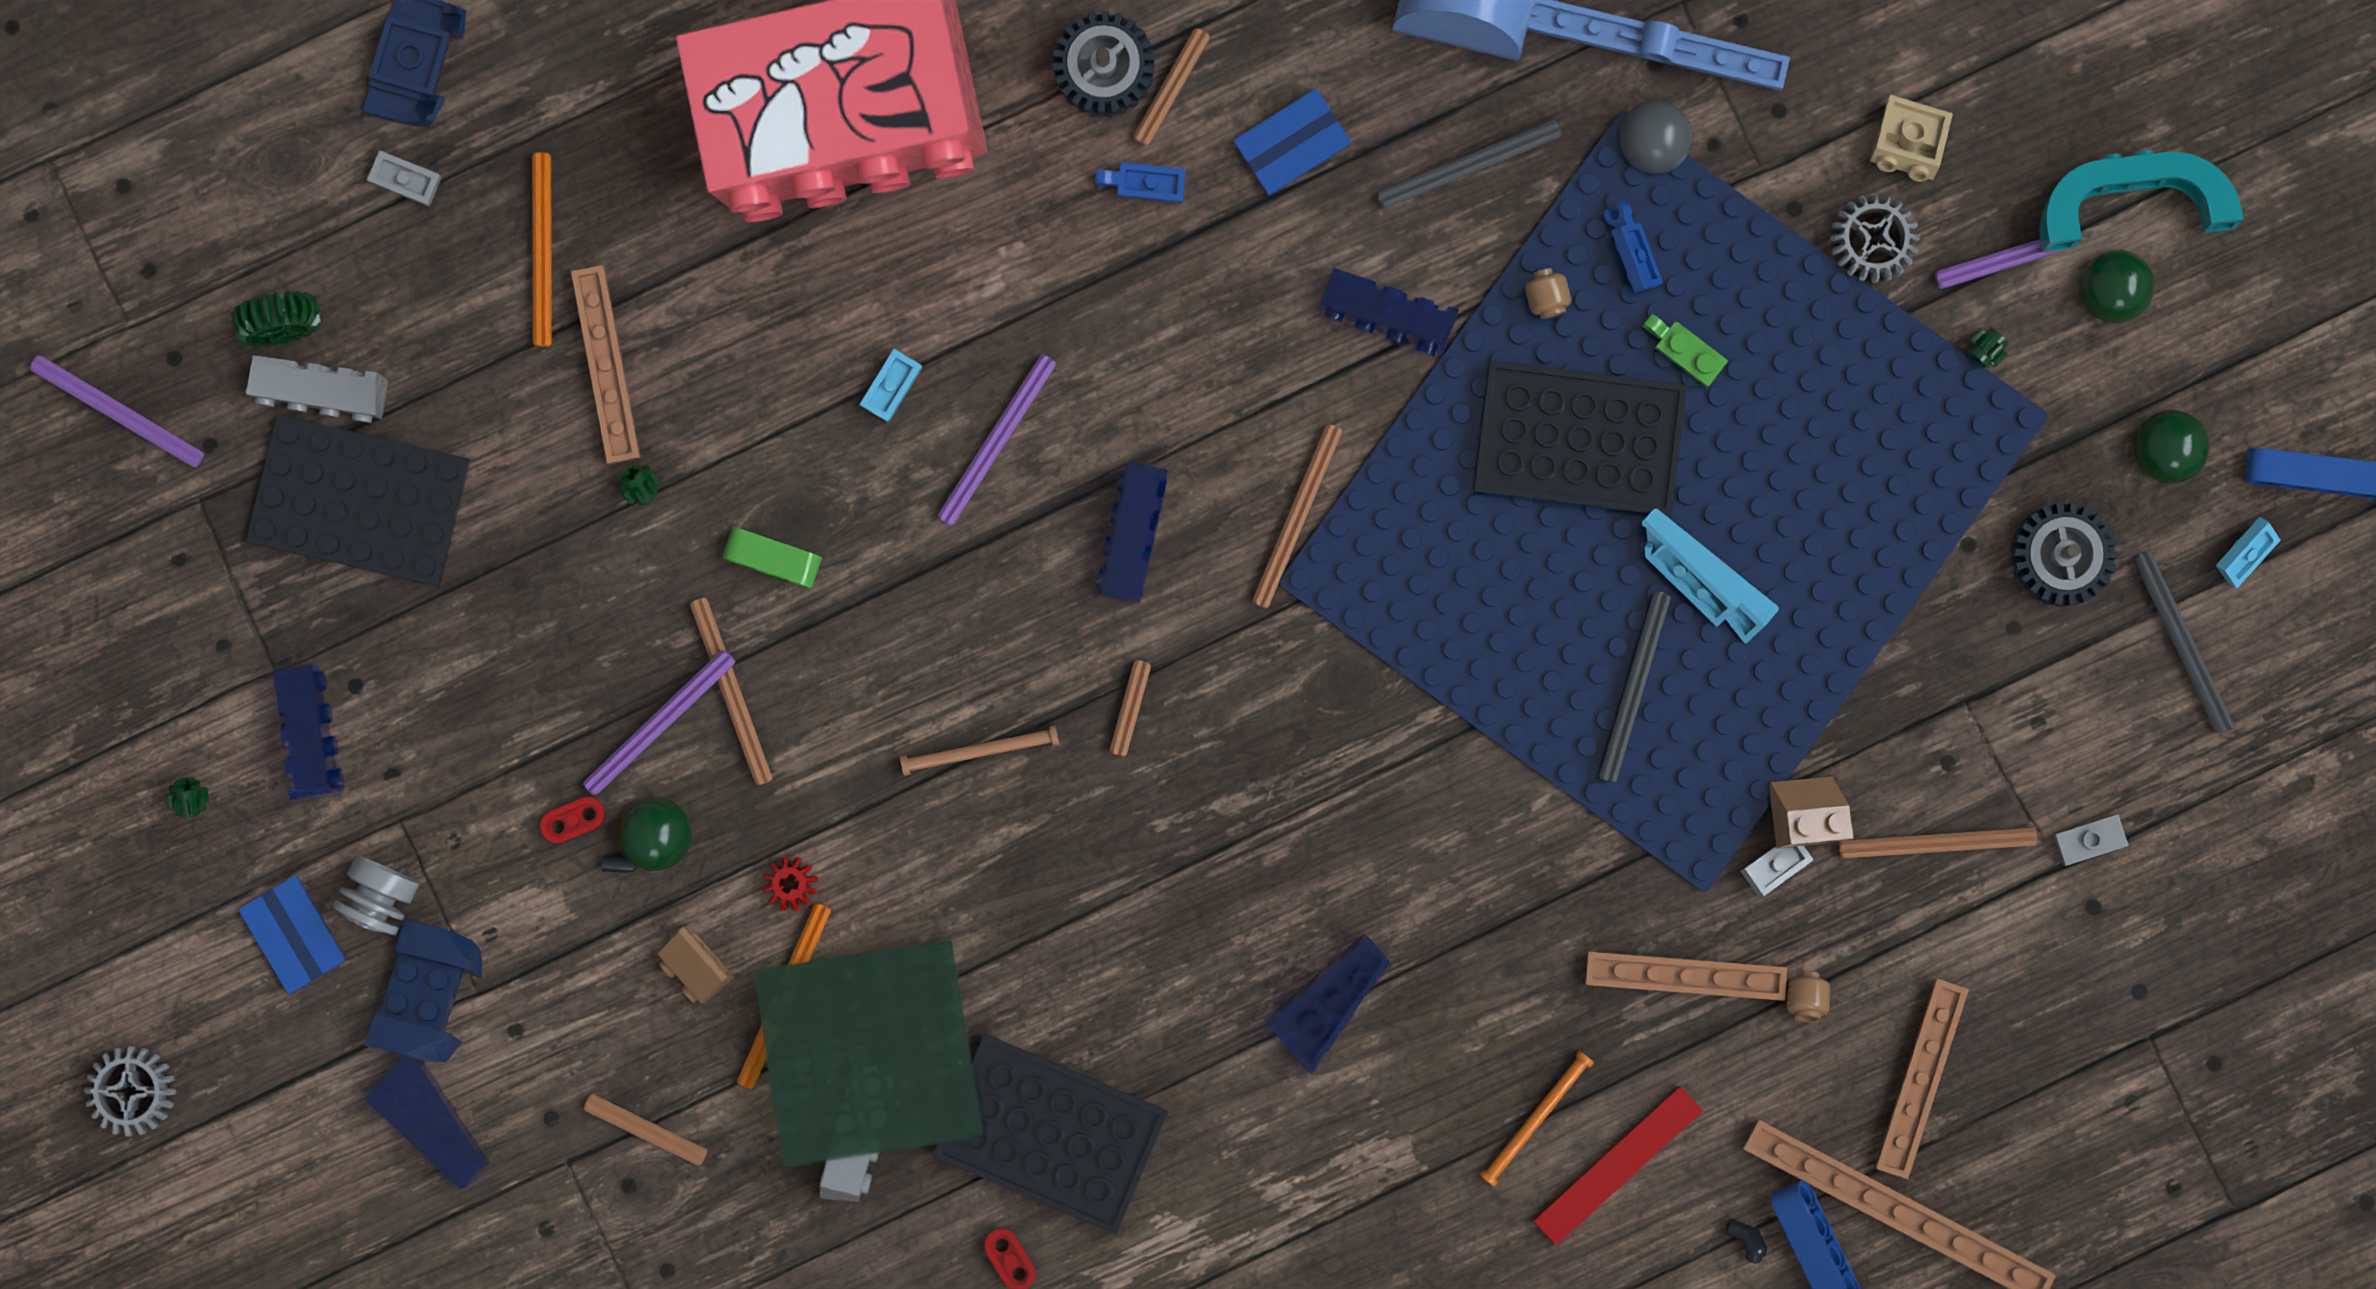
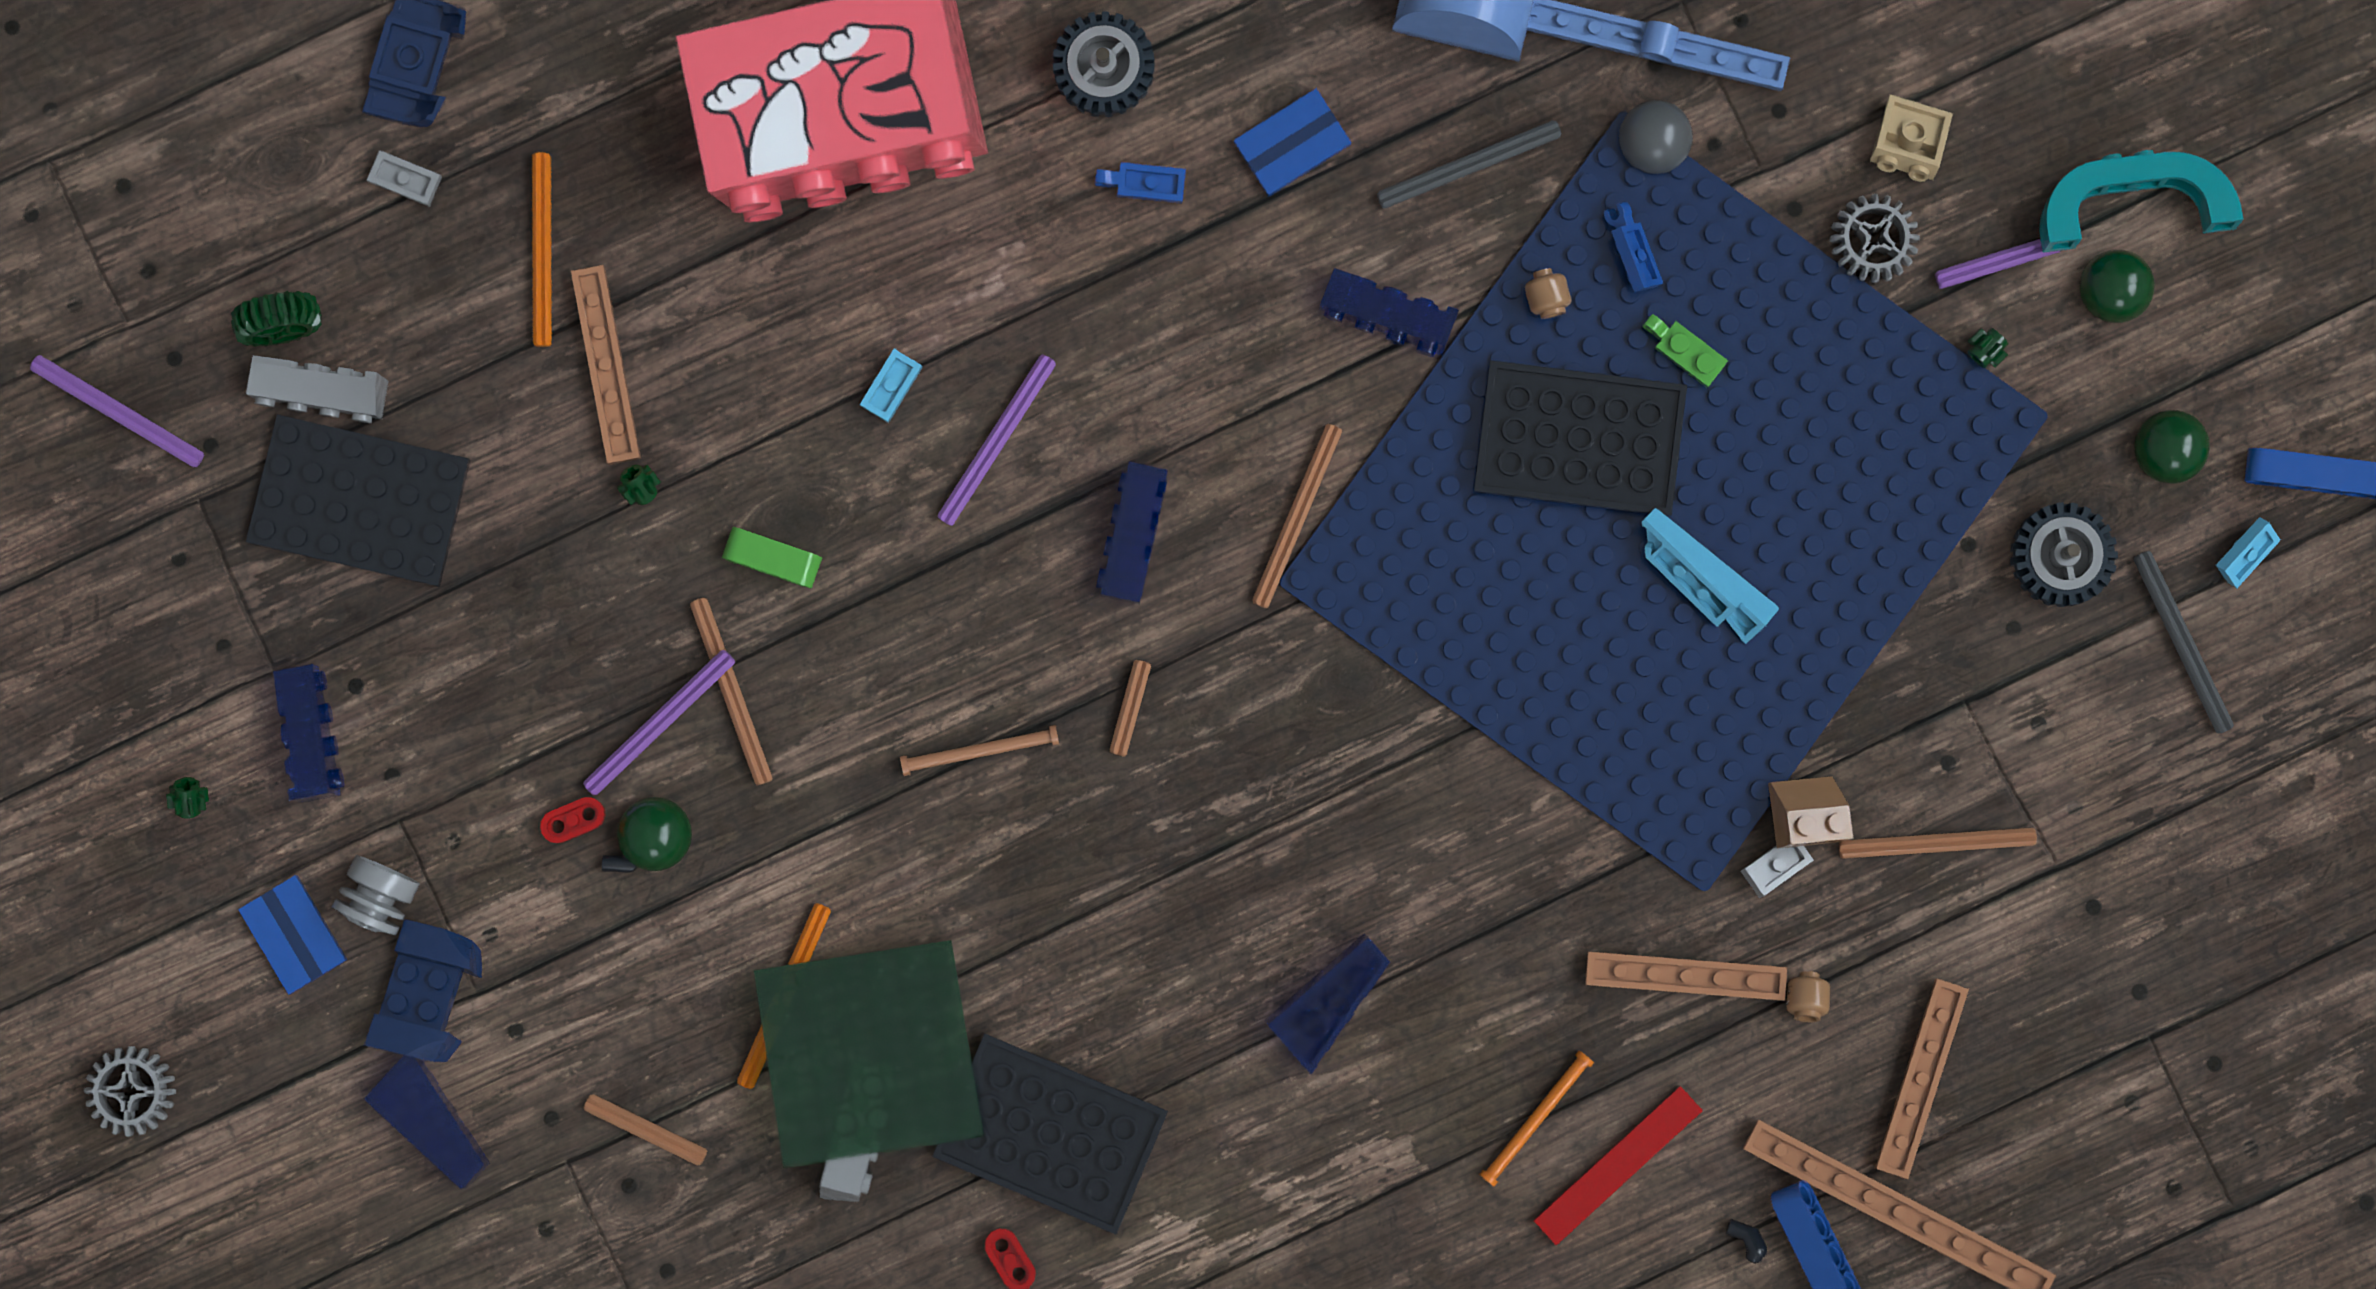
medium nougat slope [658,927,734,1004] -> none
red gear [762,856,819,912] -> none
nougat axle [1133,28,1209,146] -> none
dark grey axle [1599,591,1671,783] -> none
light grey plate [2053,814,2129,866] -> none

